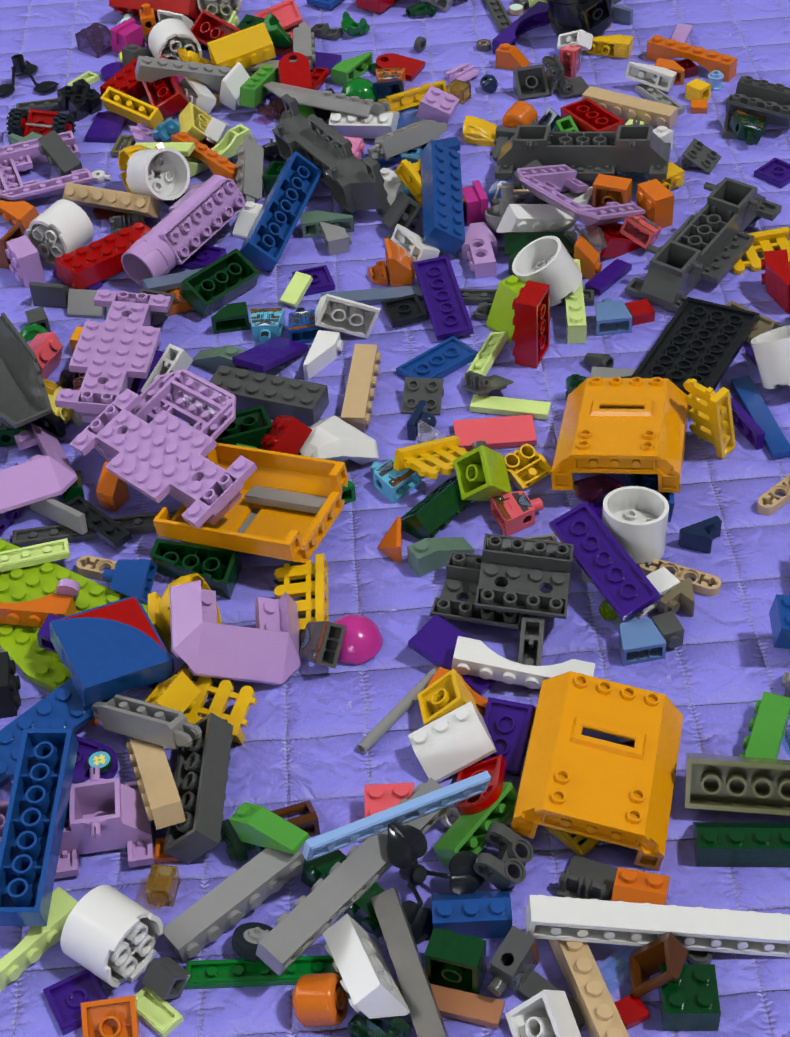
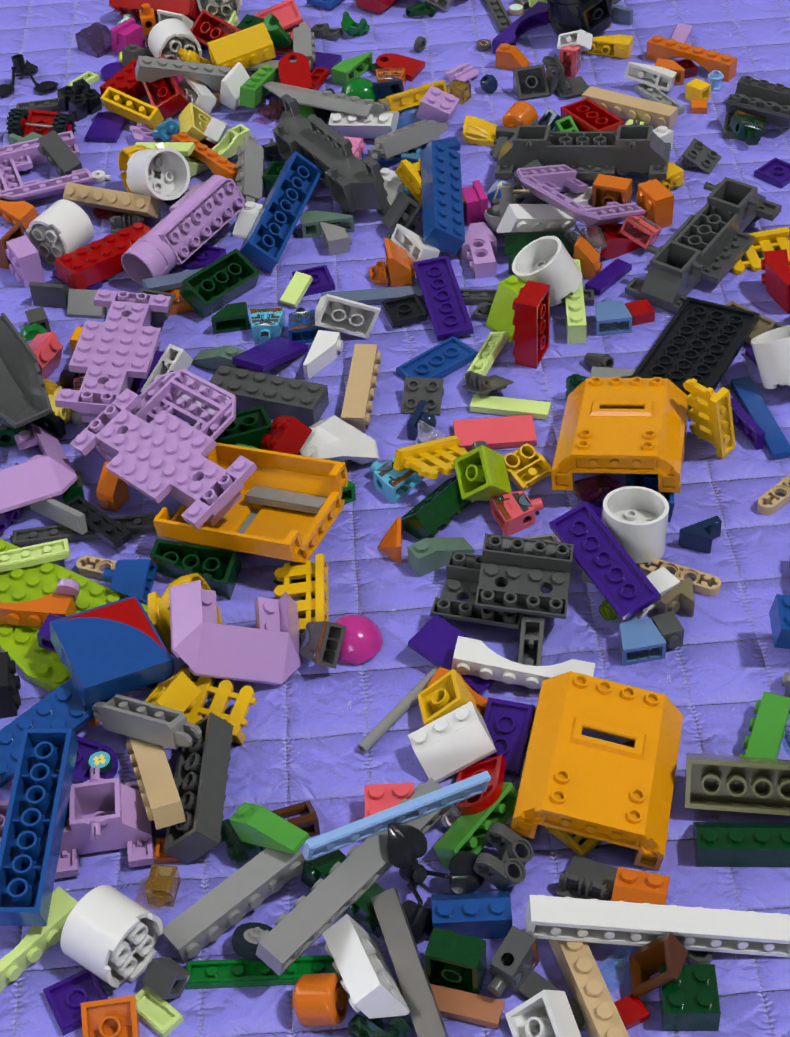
olive tile [111,135,136,158] -> none

